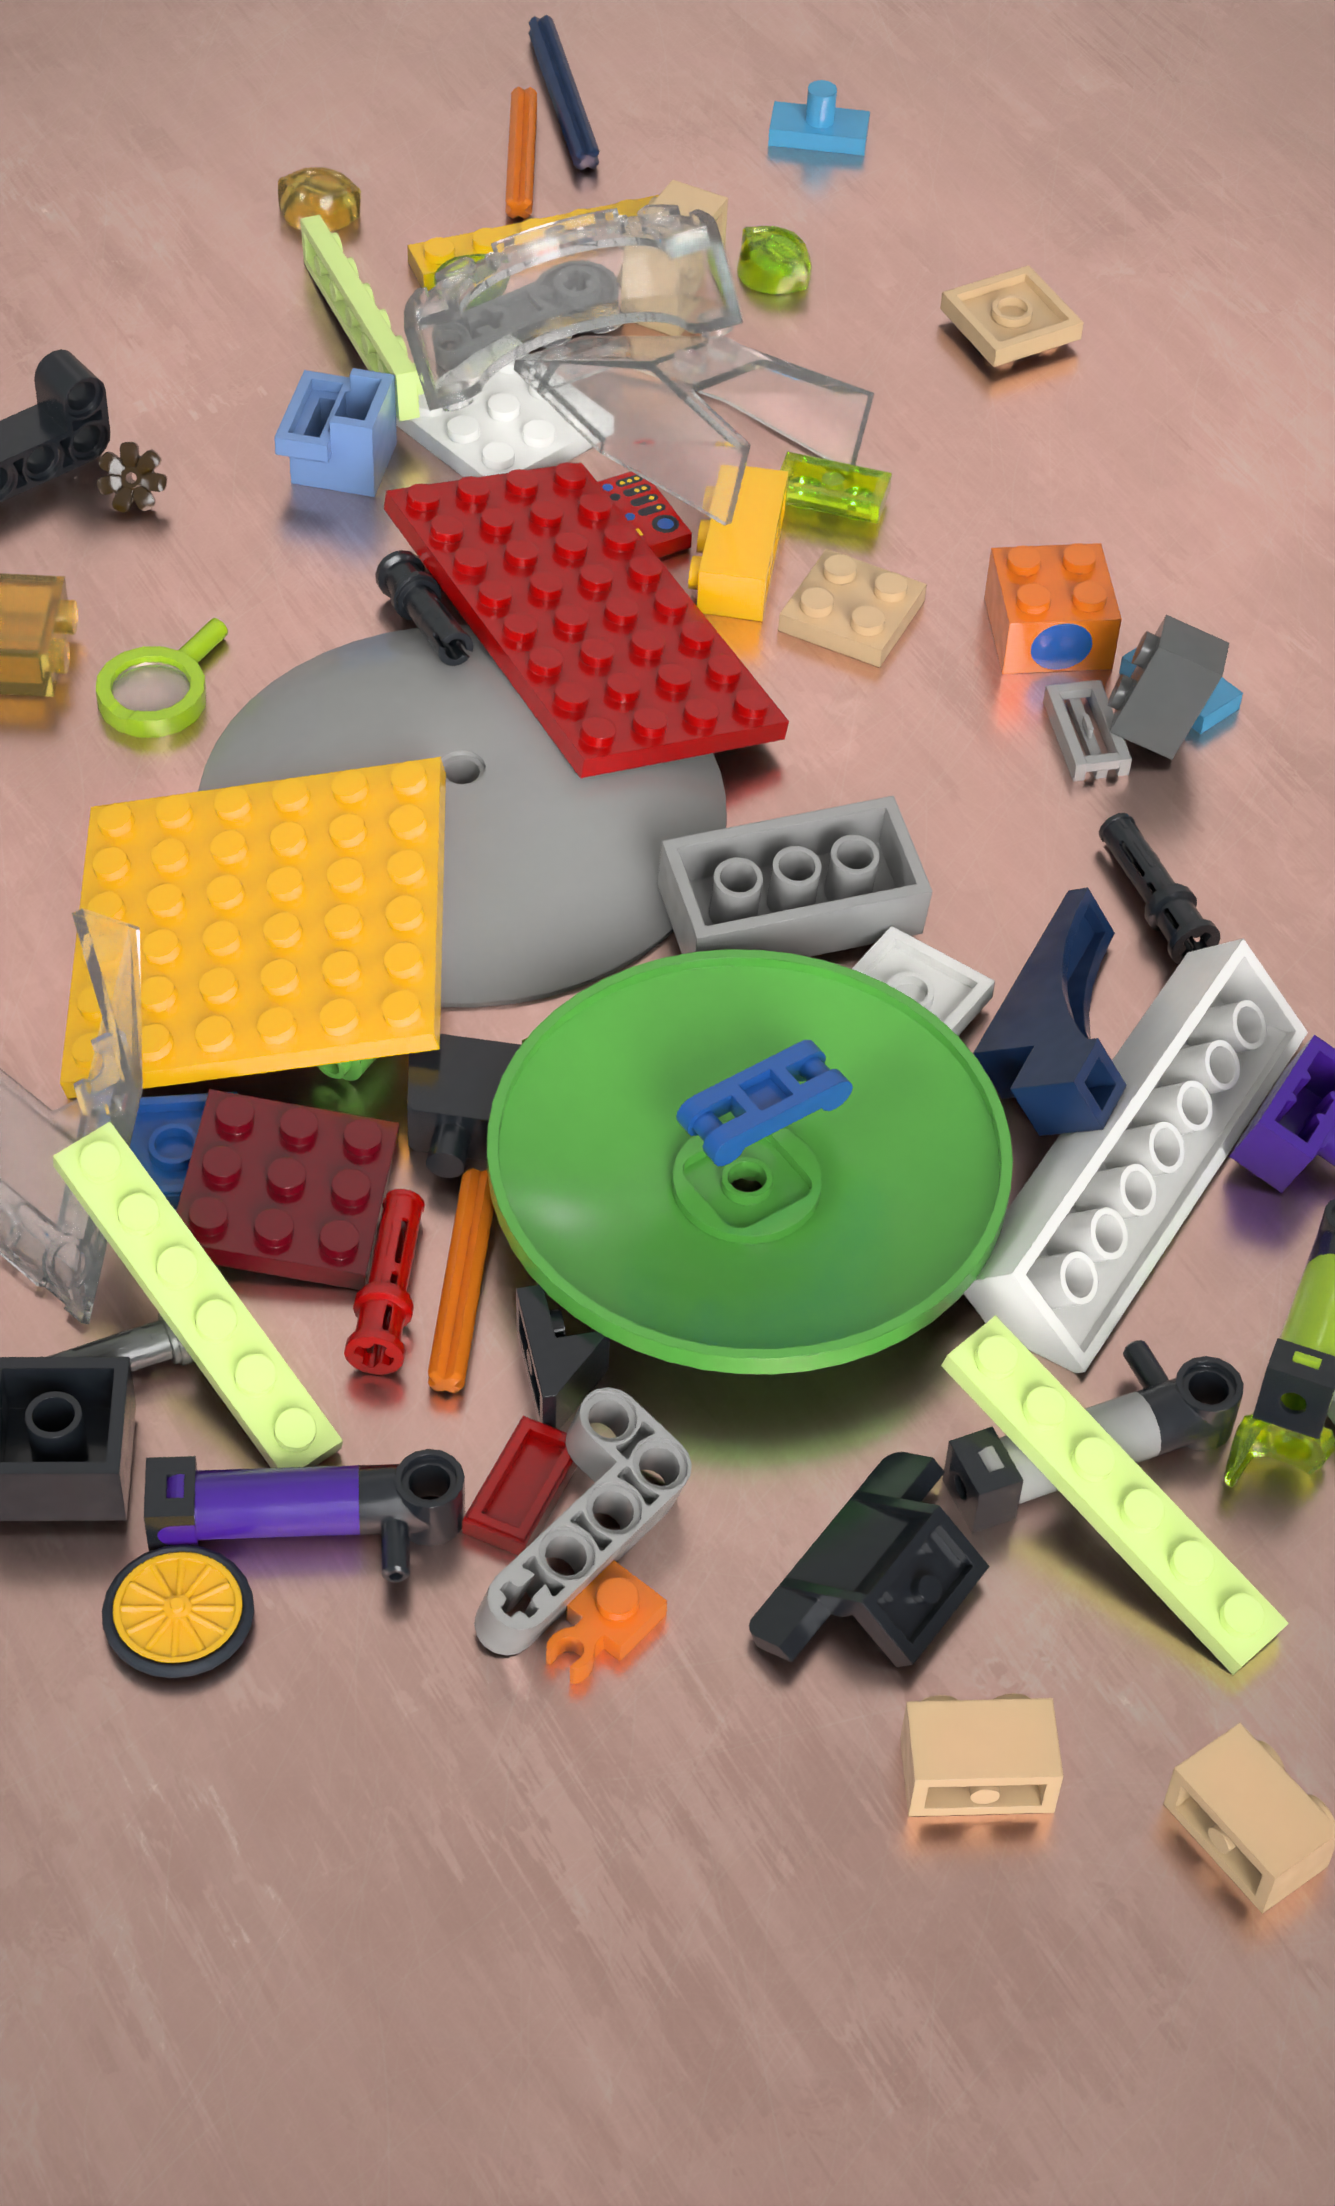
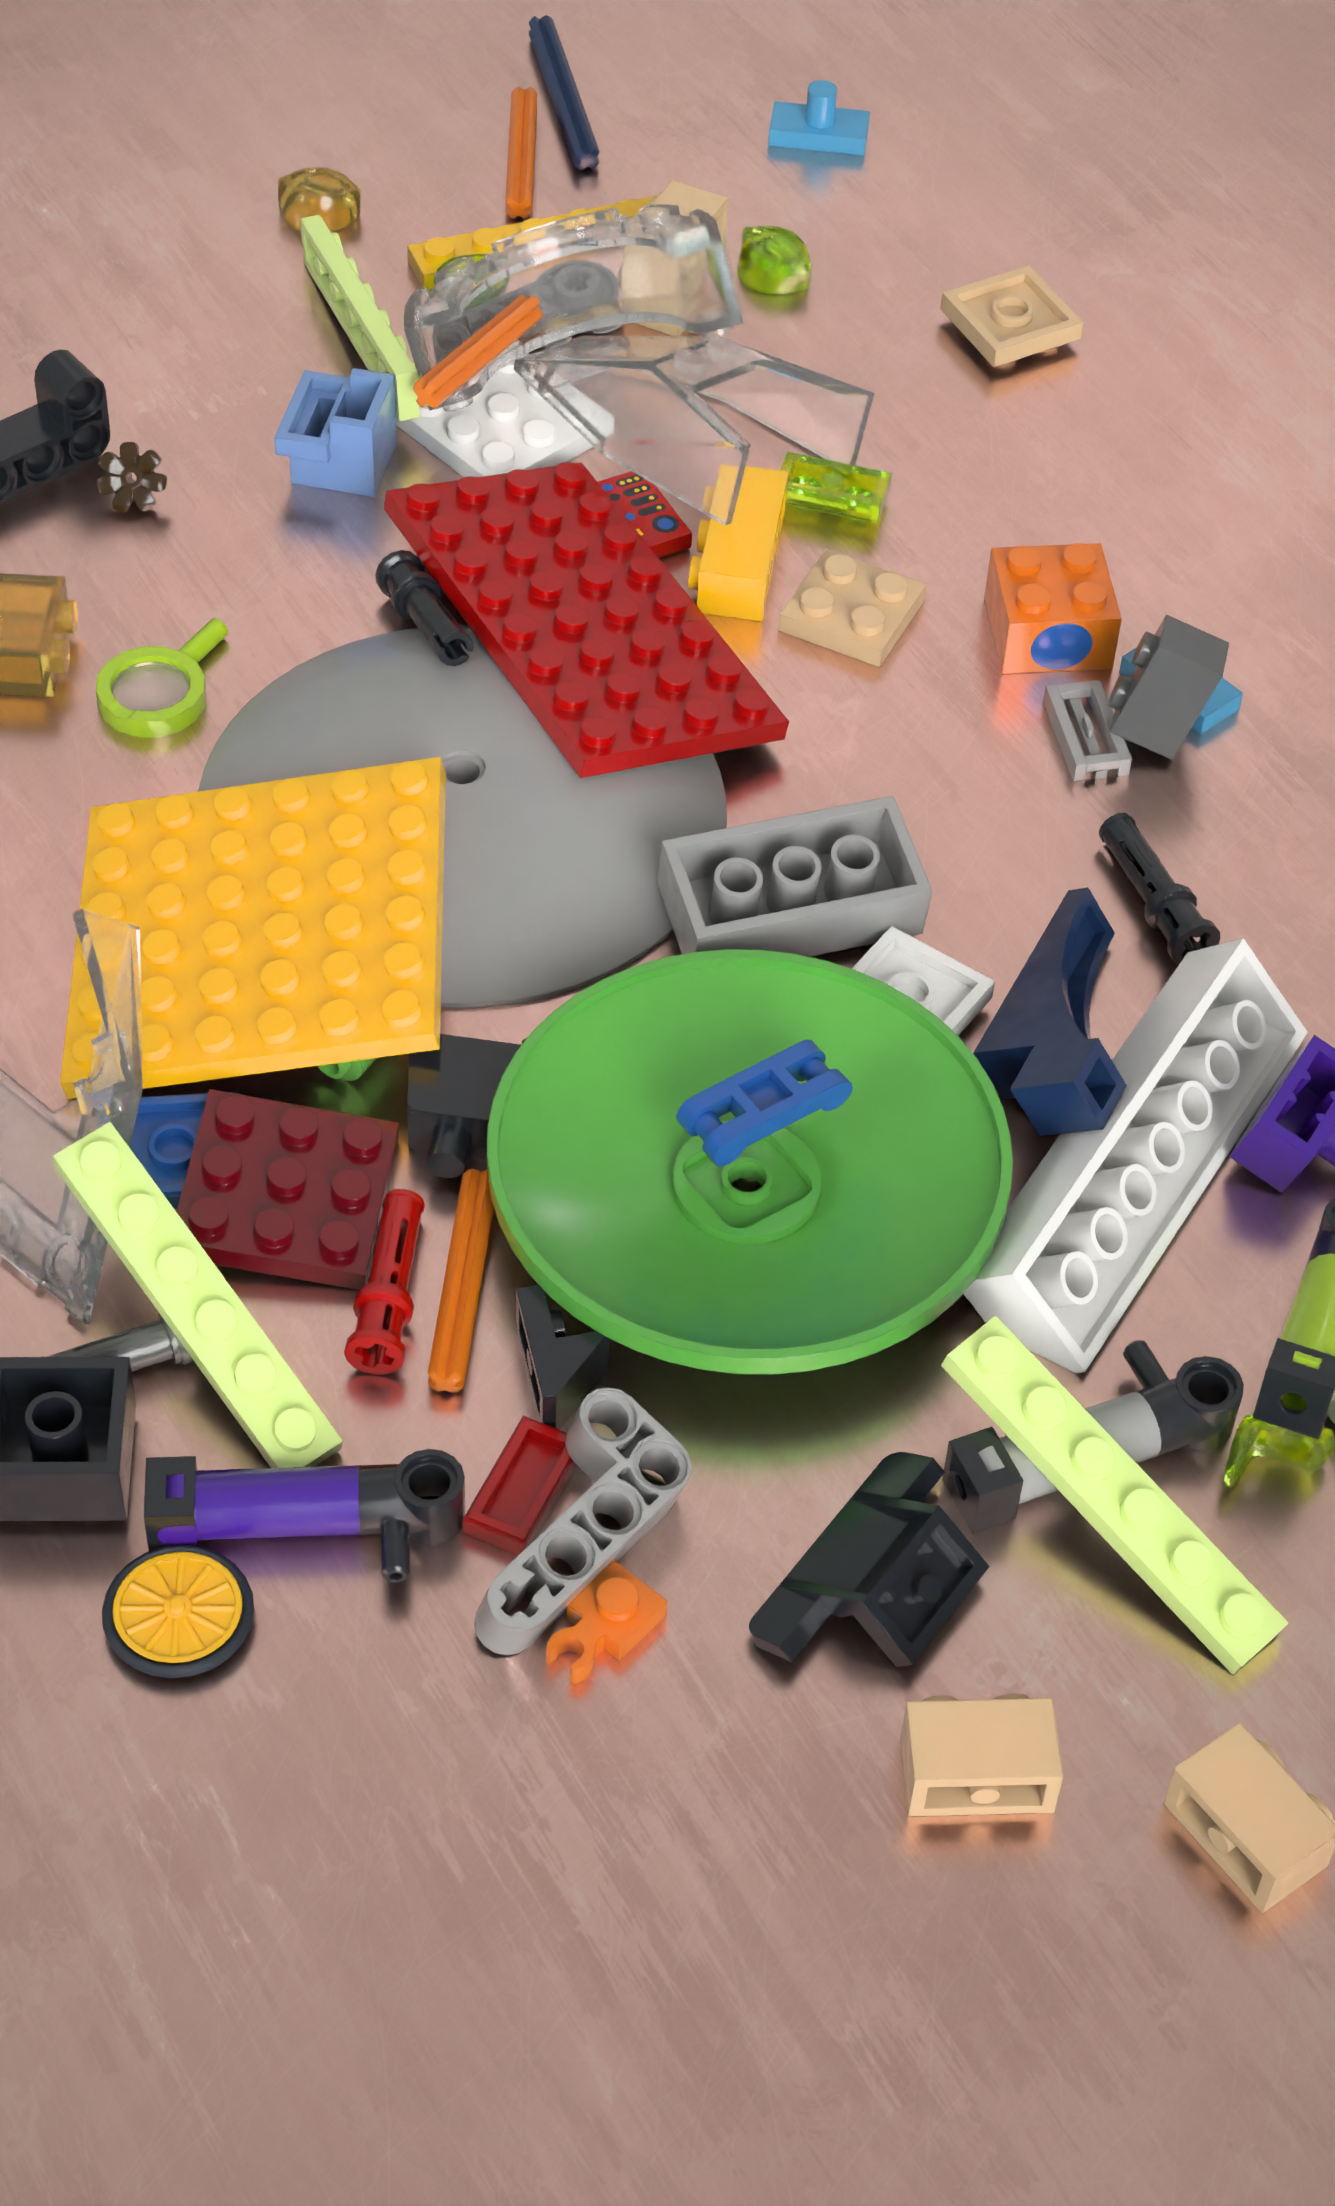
none -> orange axle [413,295,543,408]

